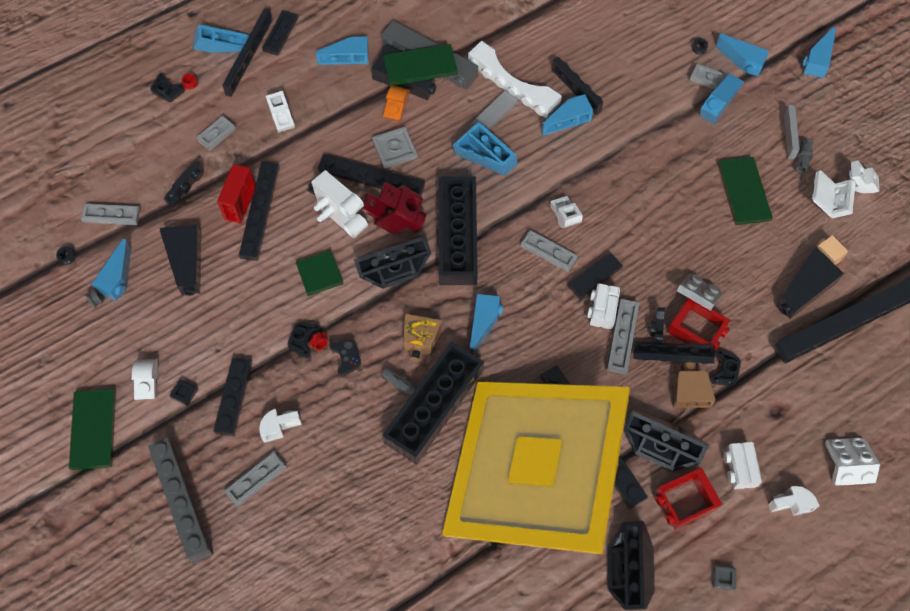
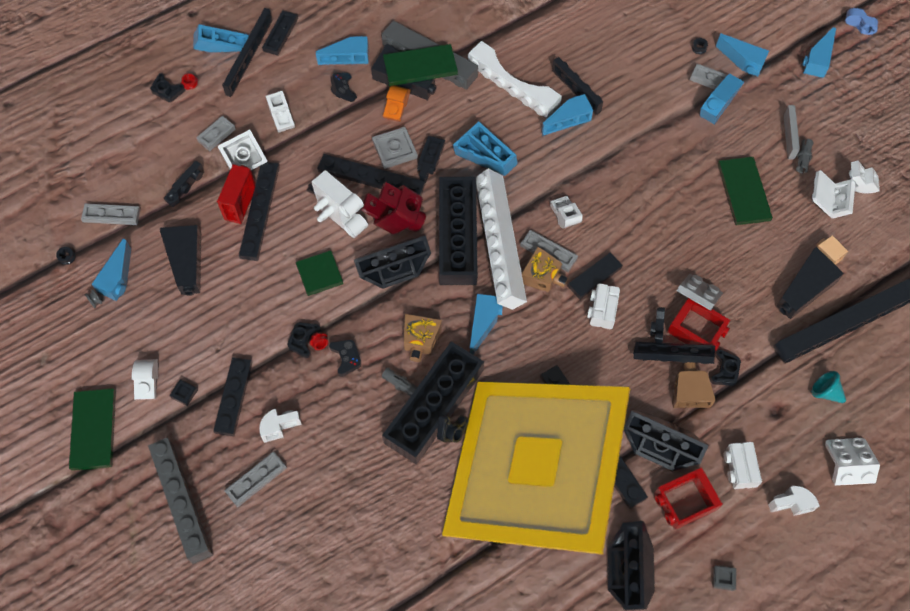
light grey tile [471,91,518,131] -> none
light grey plate [607,299,640,375] -> none
none -> white slope [218,130,268,170]
none -> black piece [330,73,357,102]
none -> black hinge [417,136,445,183]
none -> black piece [437,415,469,443]
none -> white brick [476,168,527,310]
none -> medium nougat torso [522,247,569,292]
none -> teal hat [811,371,846,403]
none -> medium blue piece [845,8,878,35]

